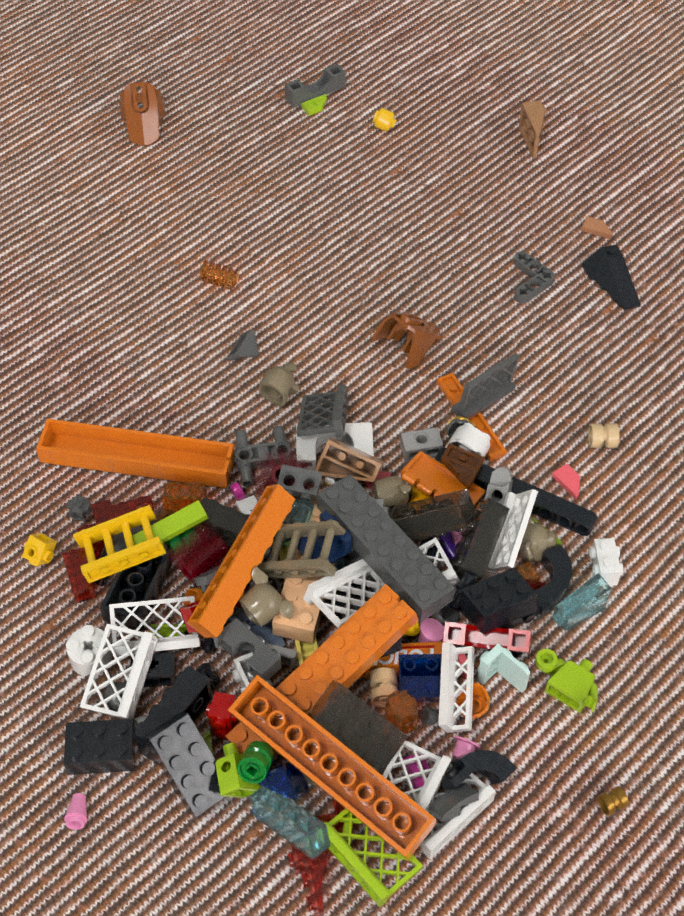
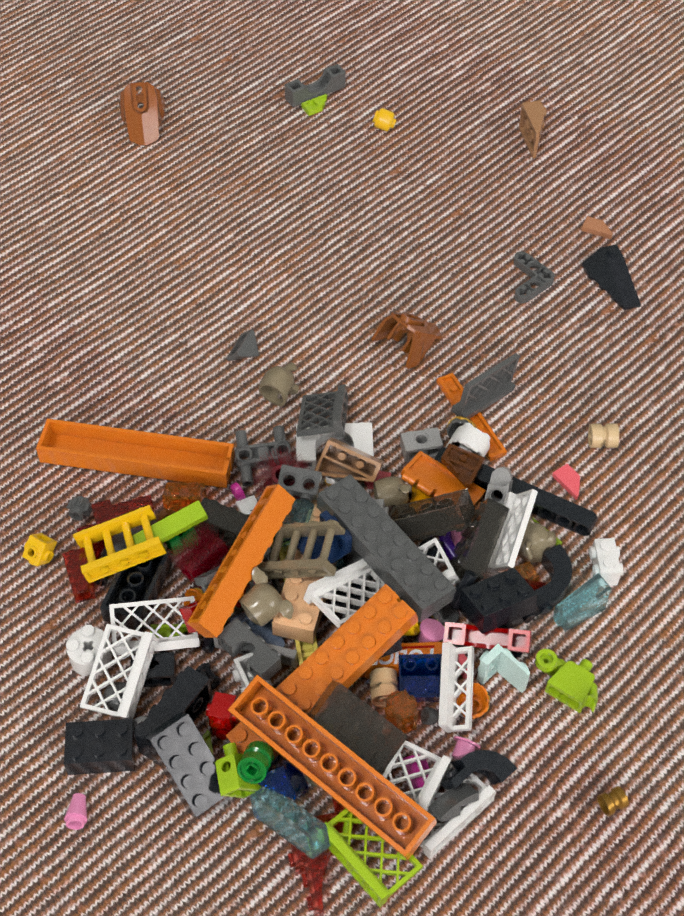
clear orange piece [200,260,239,290] -> none

